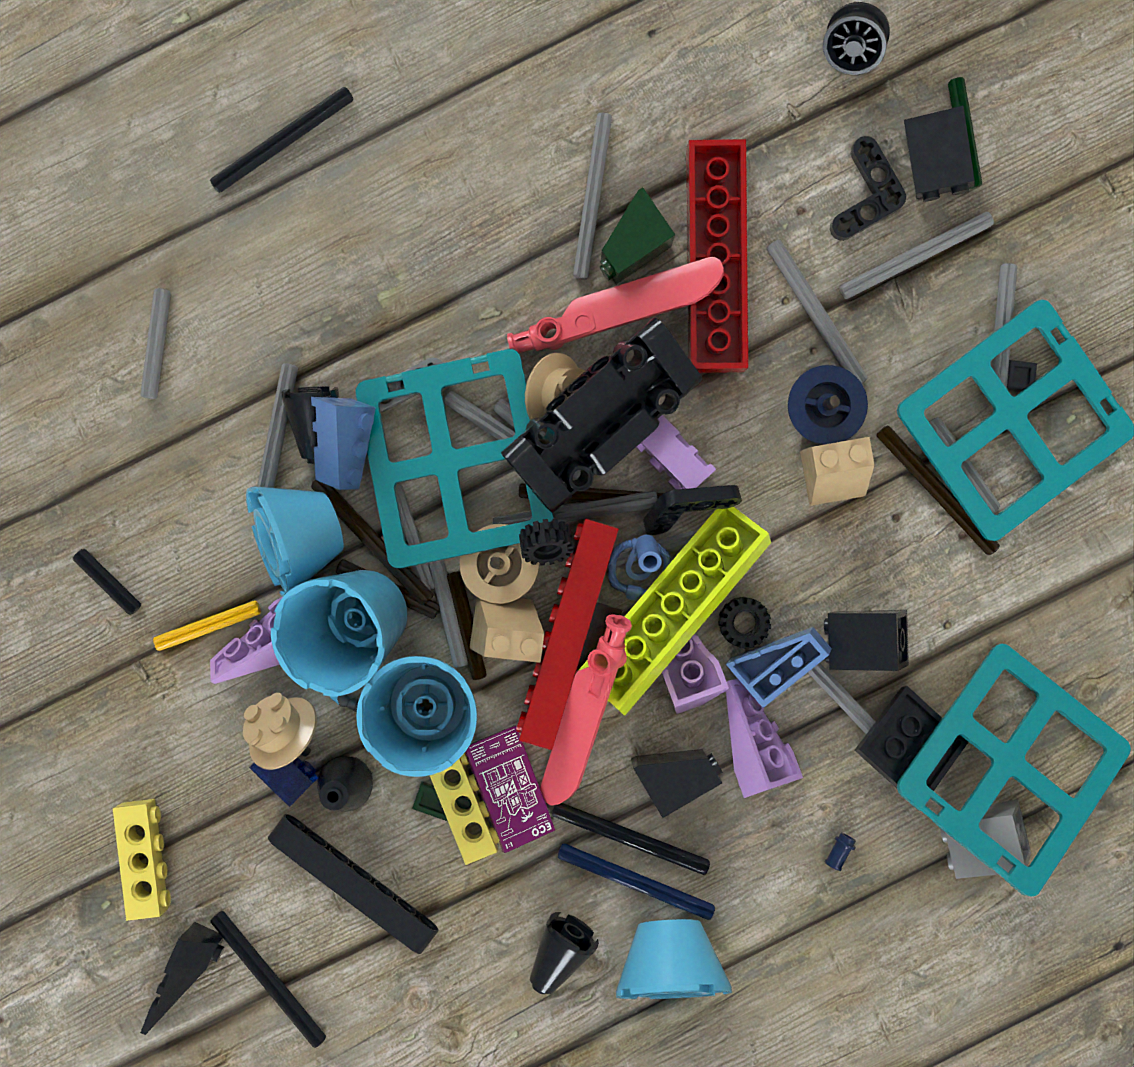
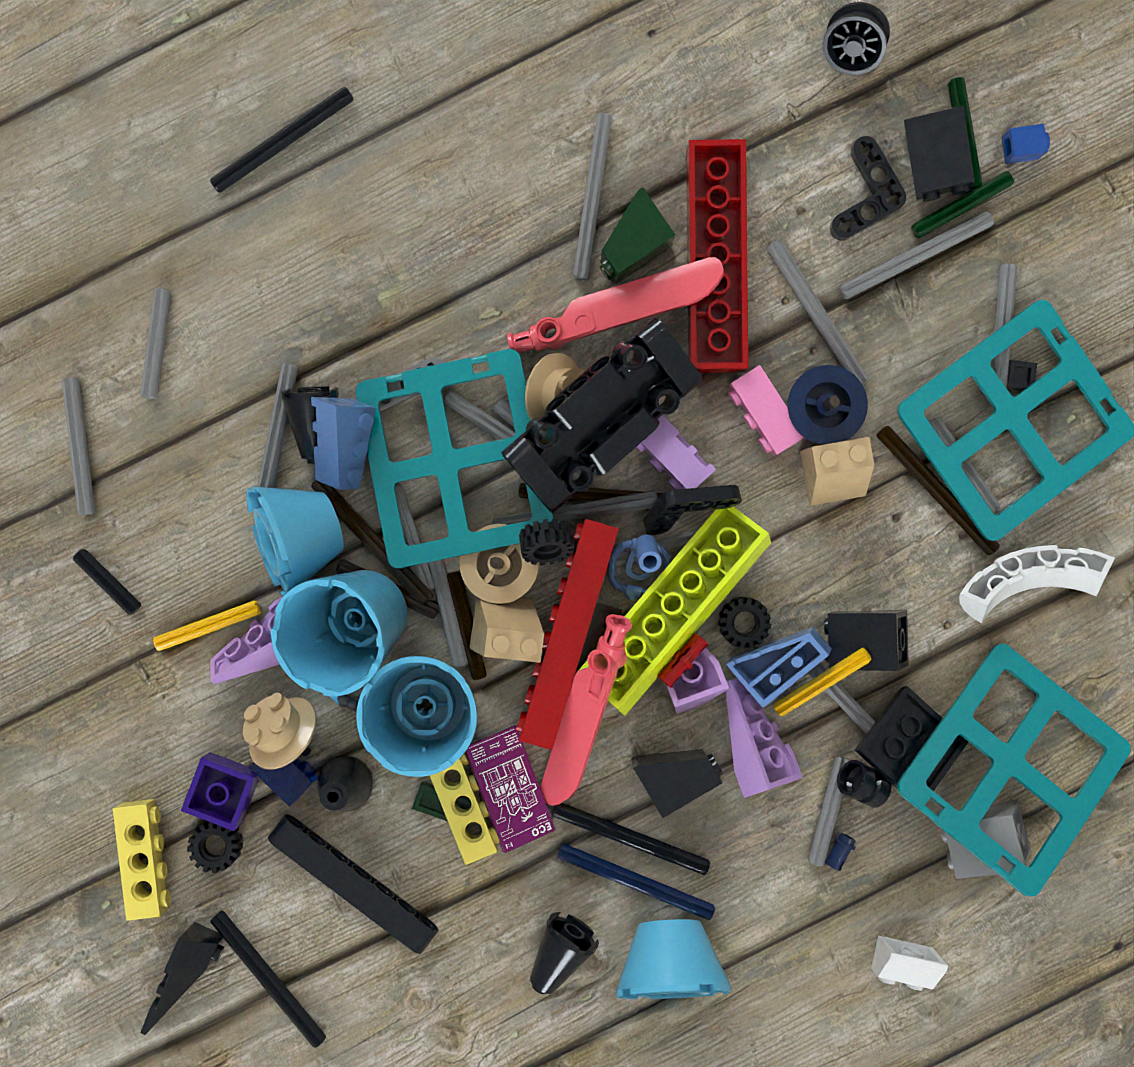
none -> light grey axle [62,377,95,515]
none -> dark purple brick [181,752,262,831]
none -> black tyre [187,821,243,873]
none -> red pin [658,633,708,688]
none -> bright pink brick [728,365,804,456]
none -> yellow axle [773,648,871,716]
none -> light grey axle [808,756,850,866]
none -> black wheel [837,760,892,808]
none -> white slope [871,935,948,991]
none -> dark green axle [911,171,1014,238]
none -> white brick [959,545,1115,623]
none -> blue brick [1001,124,1050,164]

